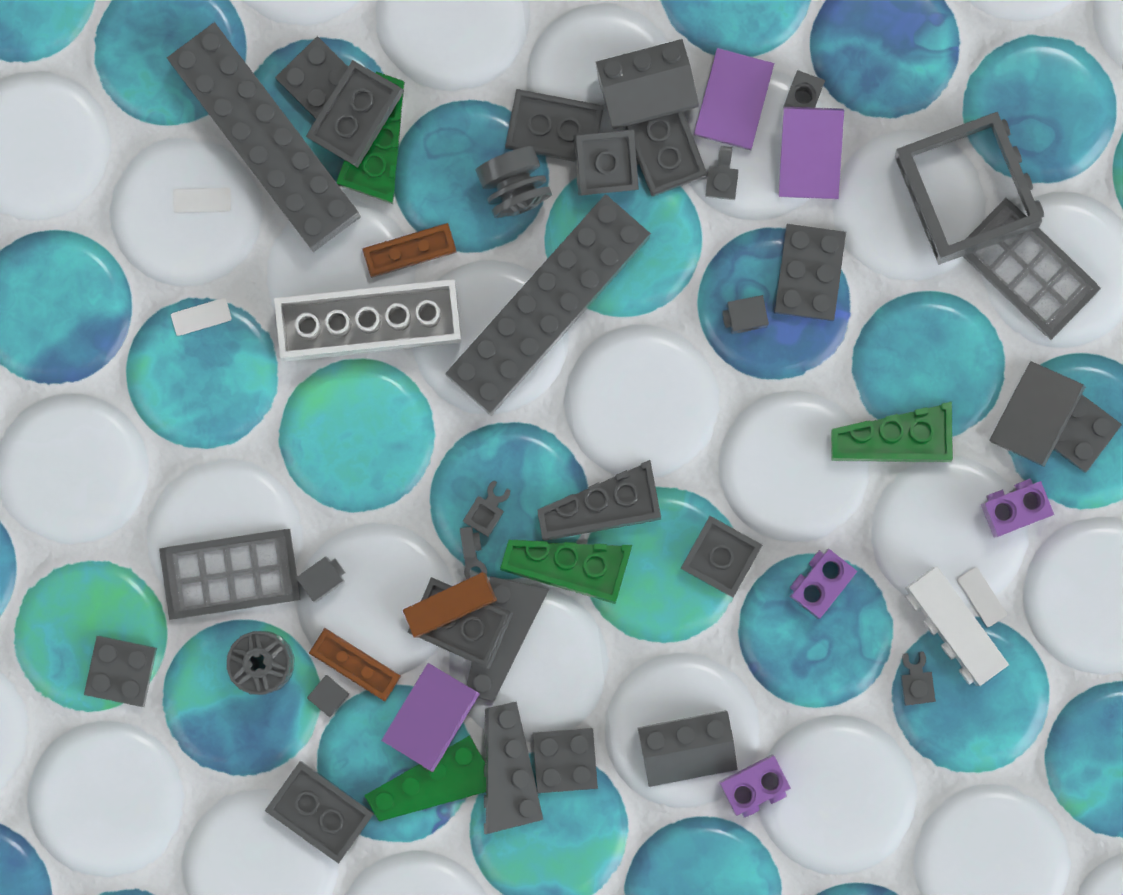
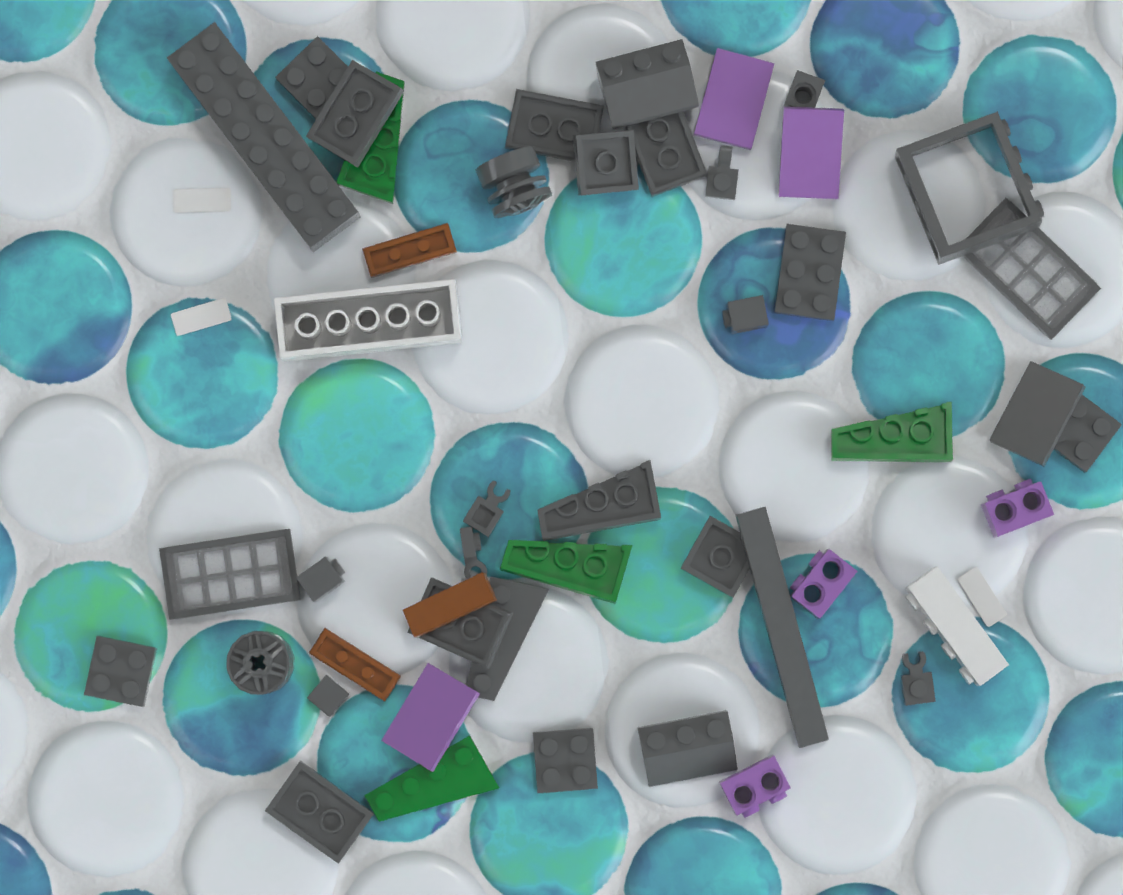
dark grey brick [445,194,651,416] -> none
dark grey wing [484,701,543,834] -> none
none -> dark grey tile [735,507,829,748]

